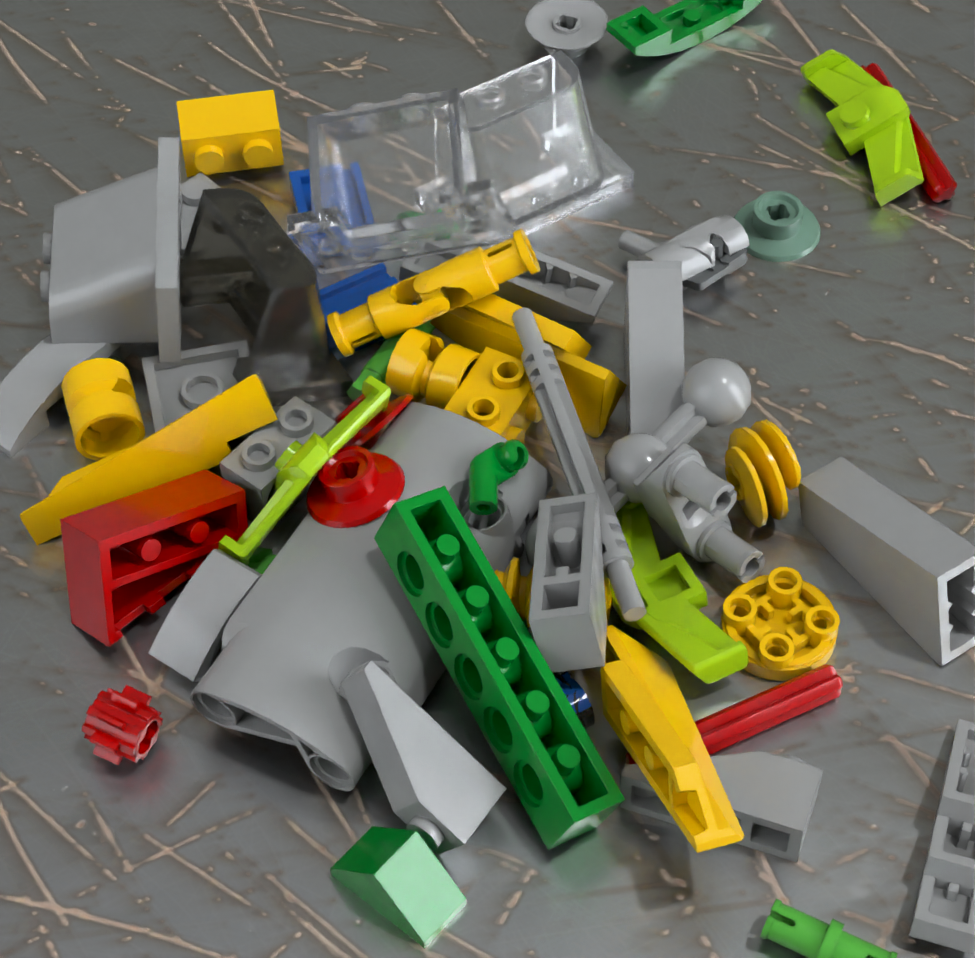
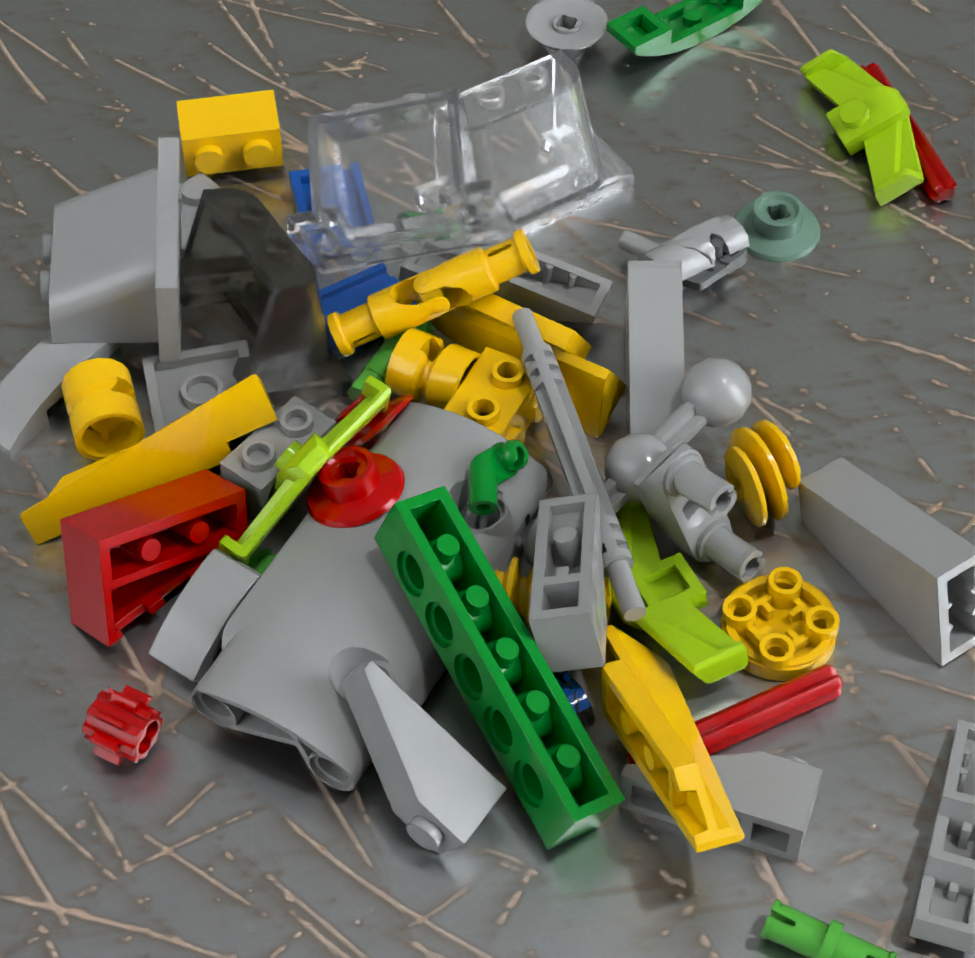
slope [330,826,467,948] -> none

